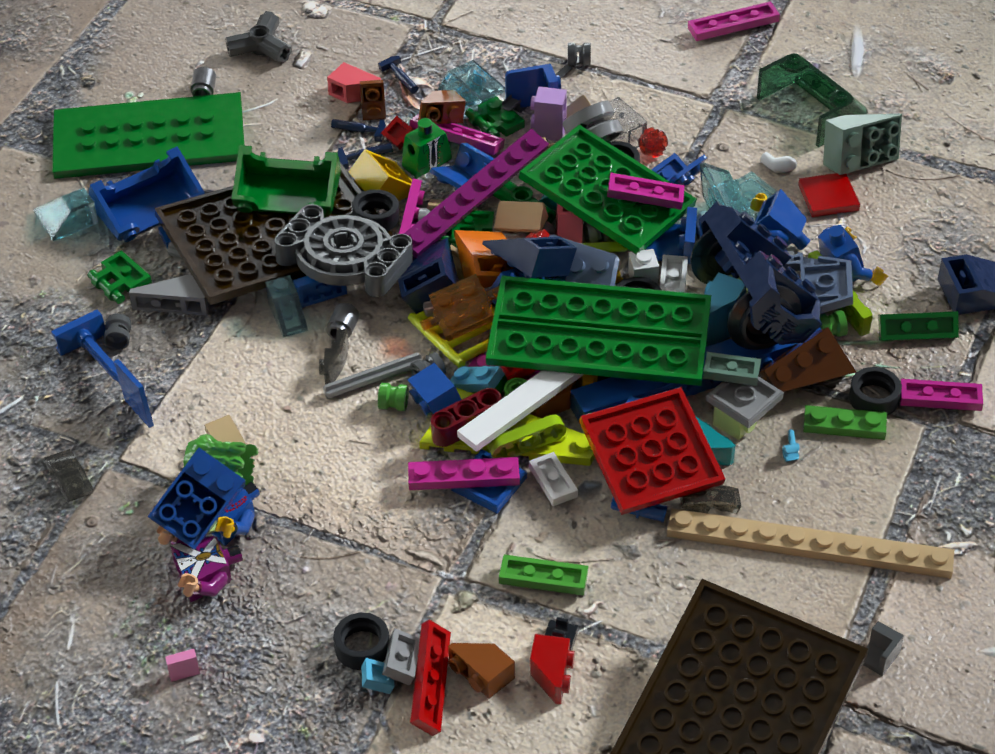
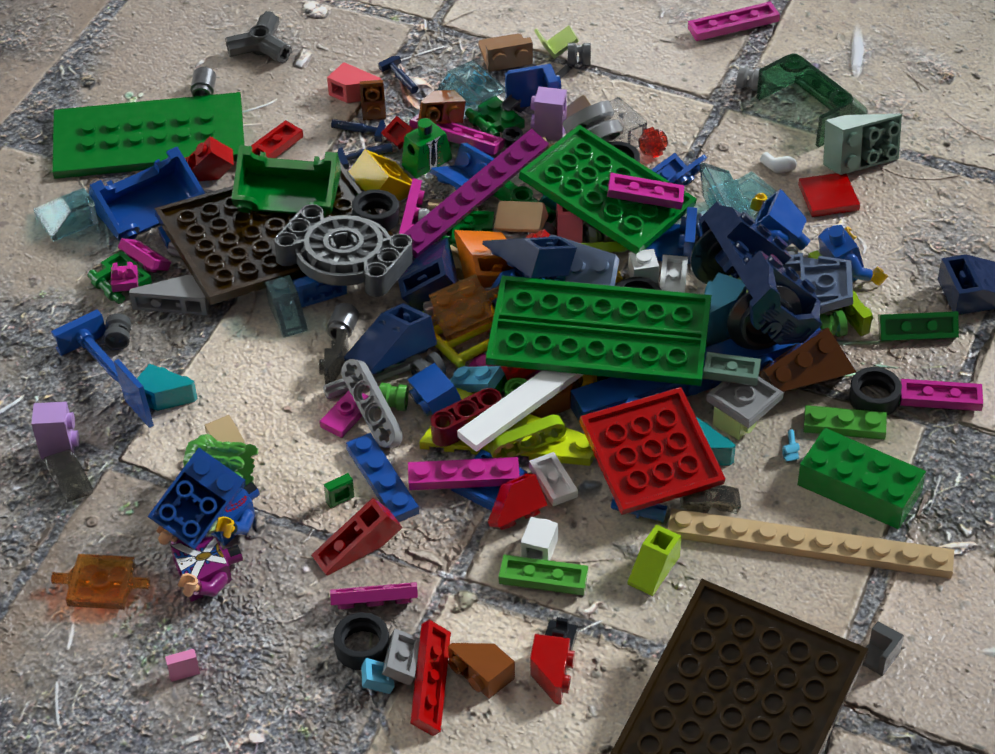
none -> lavender brick [31,402,79,460]
none -> clear orange plate [51,554,150,610]
none -> dark pink tile [111,262,138,292]
none -> dark pink plate [118,238,172,273]
none -> teal slope [137,363,198,411]
none -> red slope [185,136,234,182]
none -> red plate [251,120,303,158]
none -> red slope [311,498,403,576]
none -> dark pink plate [320,390,369,438]
none -> green tile [324,473,355,508]
none -> dark pink plate [330,582,418,609]
none -> light grey beam [341,359,403,449]
none -> dark blue slope [344,303,437,374]
none -> blue plate [346,433,419,522]
none -> medium nougat bracket [478,33,533,72]
none -> red slope [488,474,548,530]
none -> black bush [502,127,523,148]
none -> white brick [521,517,558,561]
none -> yellowish green bracket [534,25,579,59]
none -> lime slope [627,524,682,596]
none -> light grey wheel [736,65,764,92]
none -> green brick [797,428,926,530]

